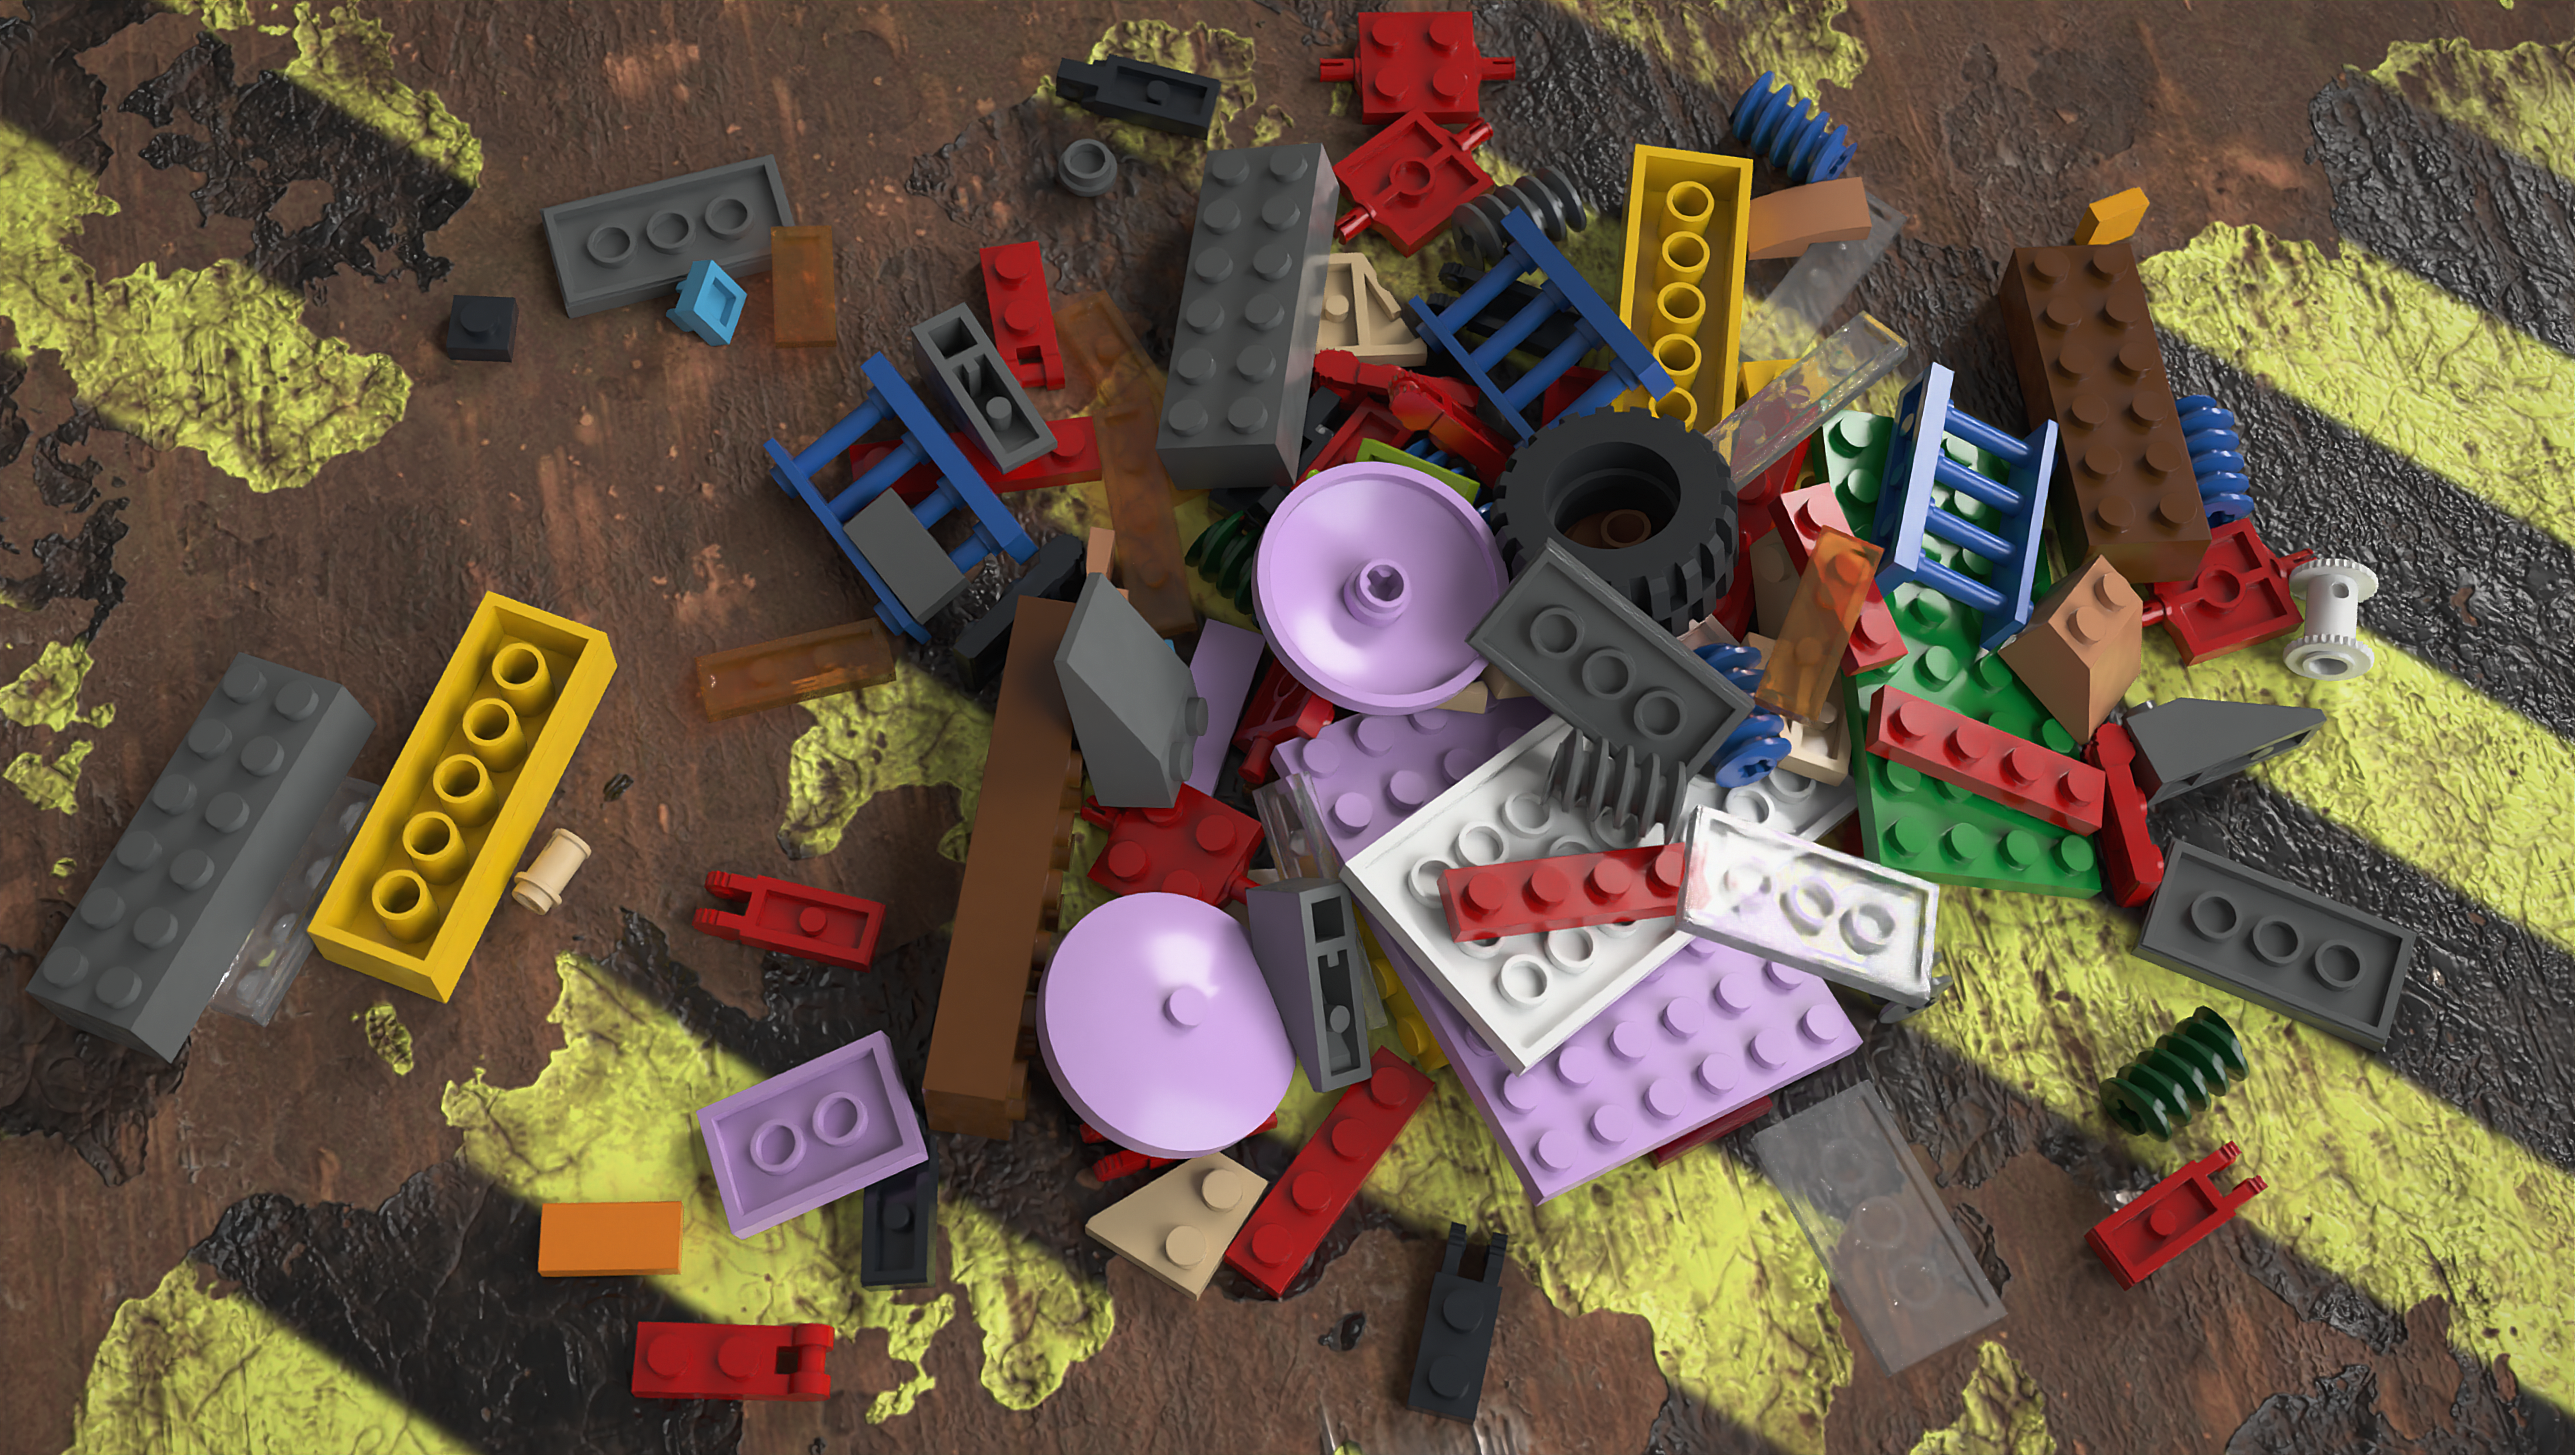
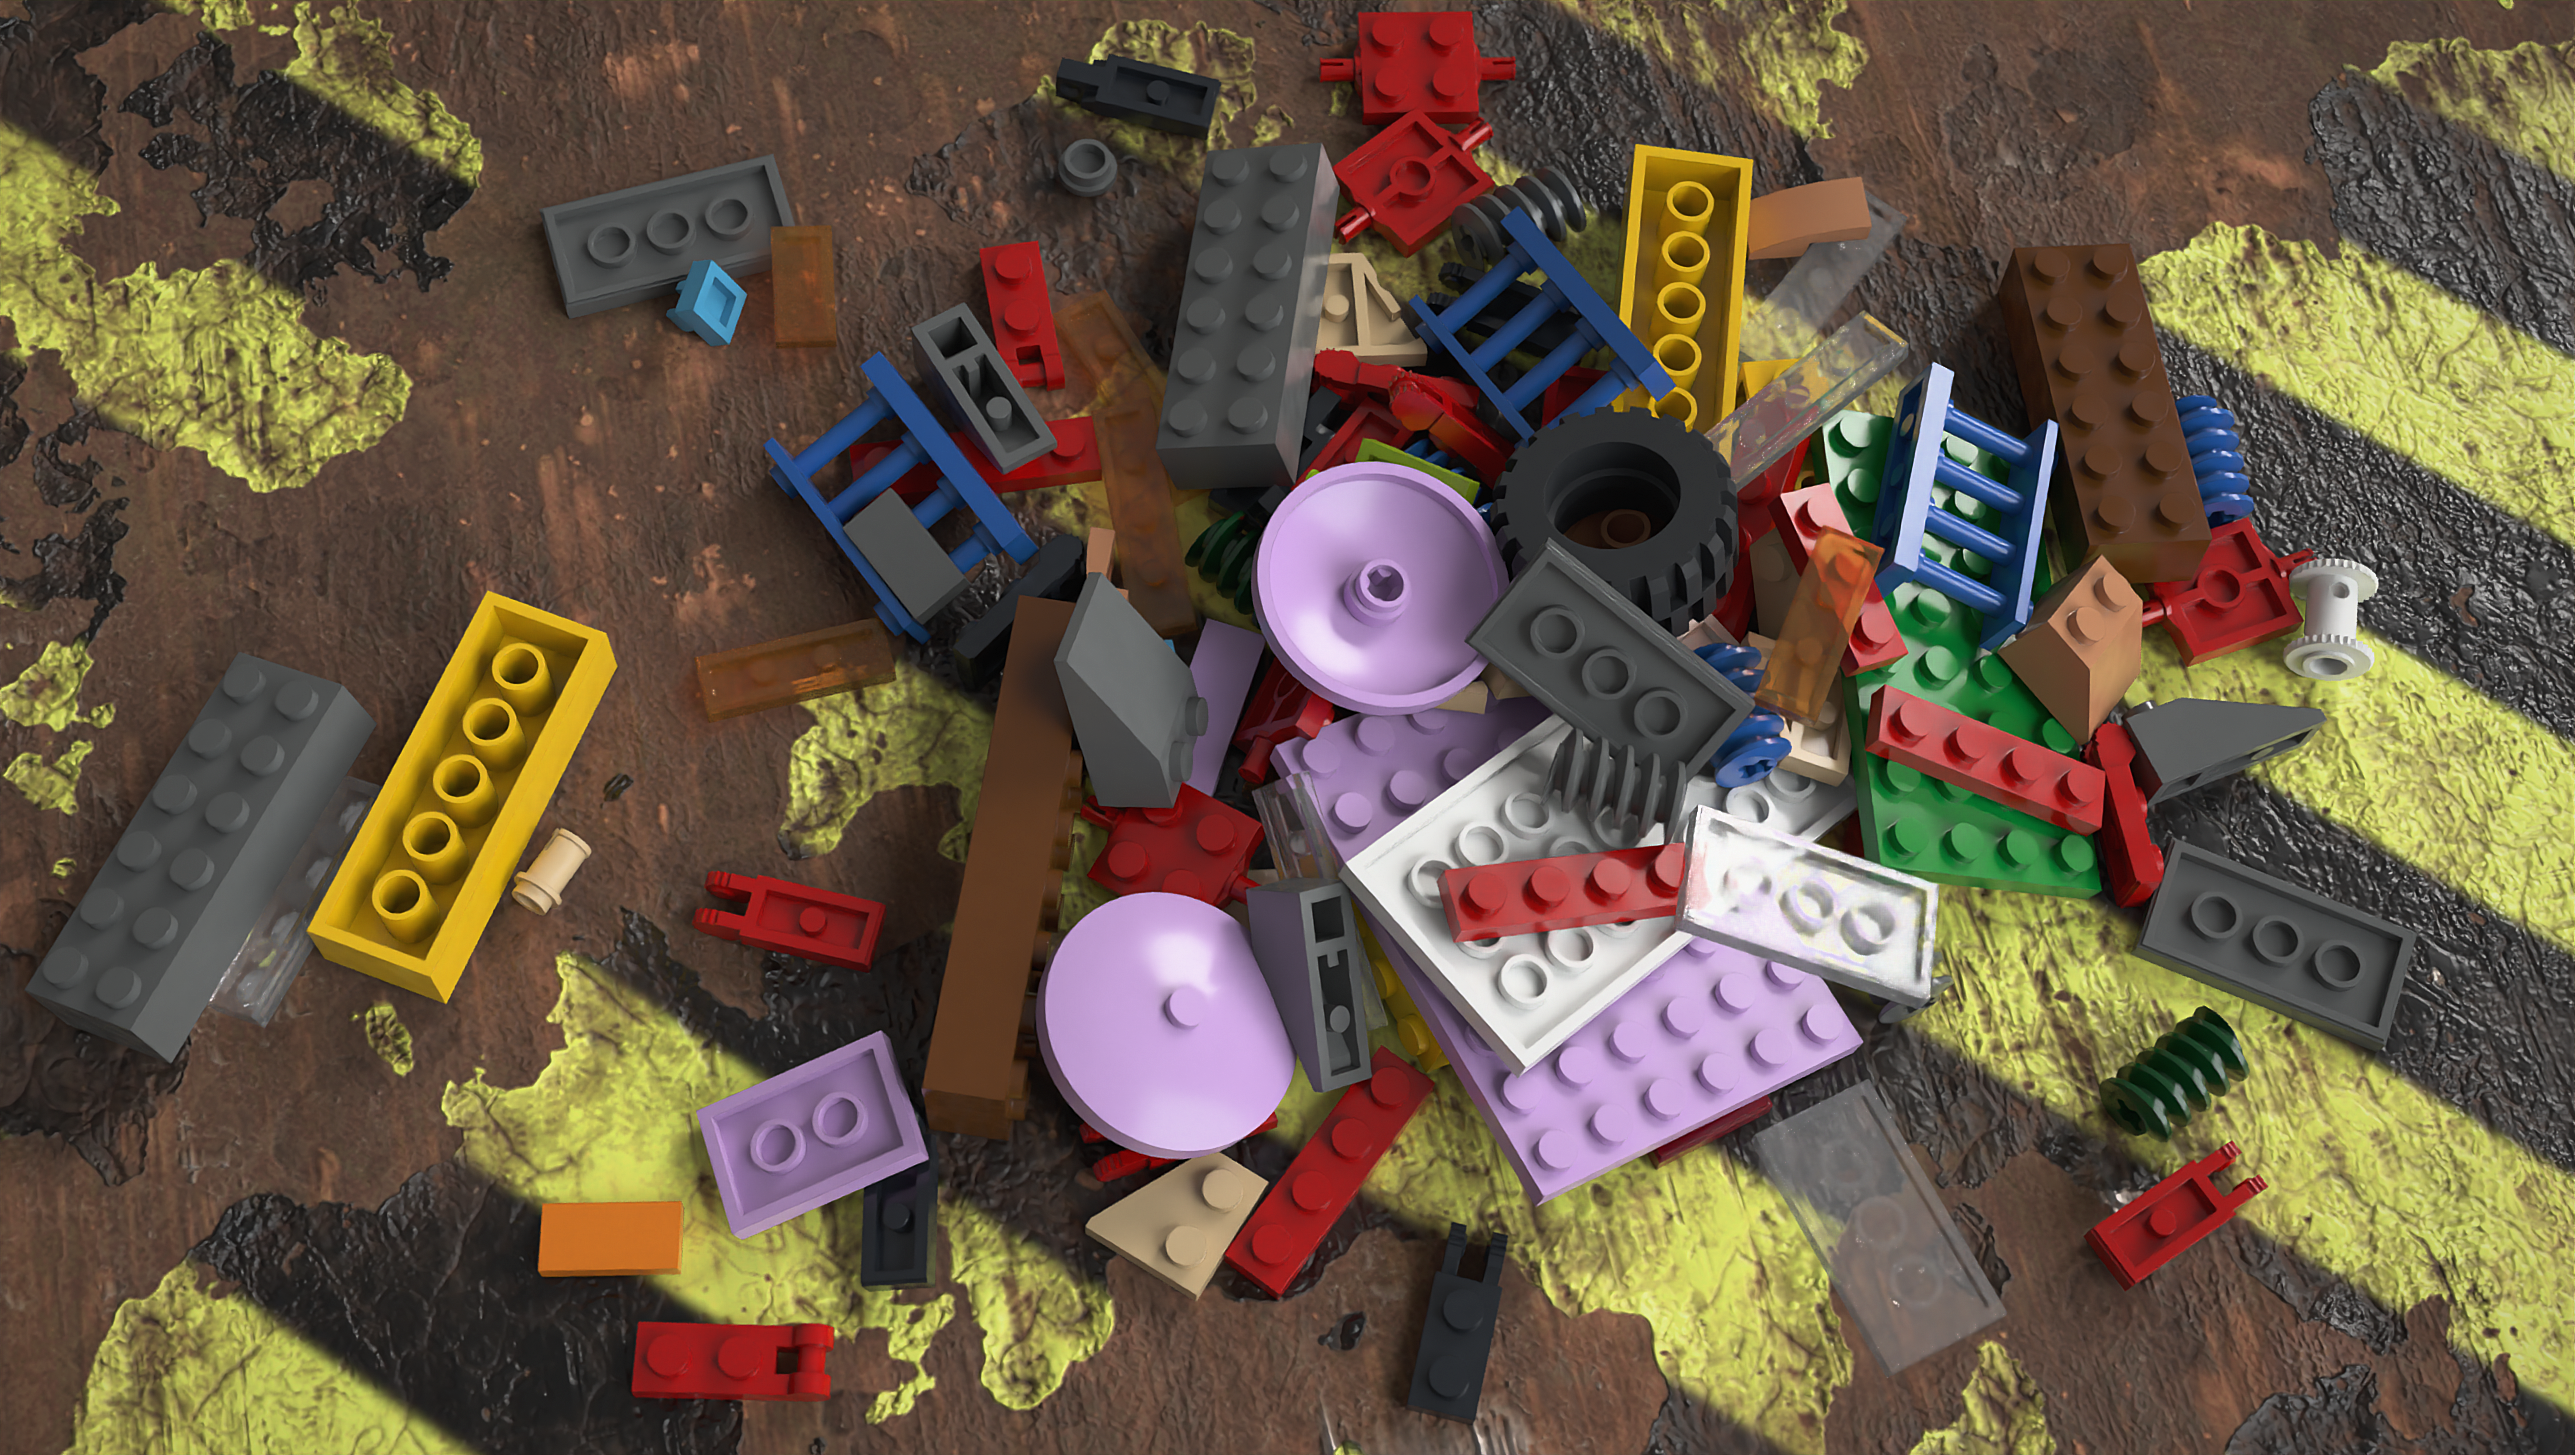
black plate [446,295,519,362] -> none
blue piece [1728,70,1857,185] -> none
light orange tile [2073,187,2150,245] -> none

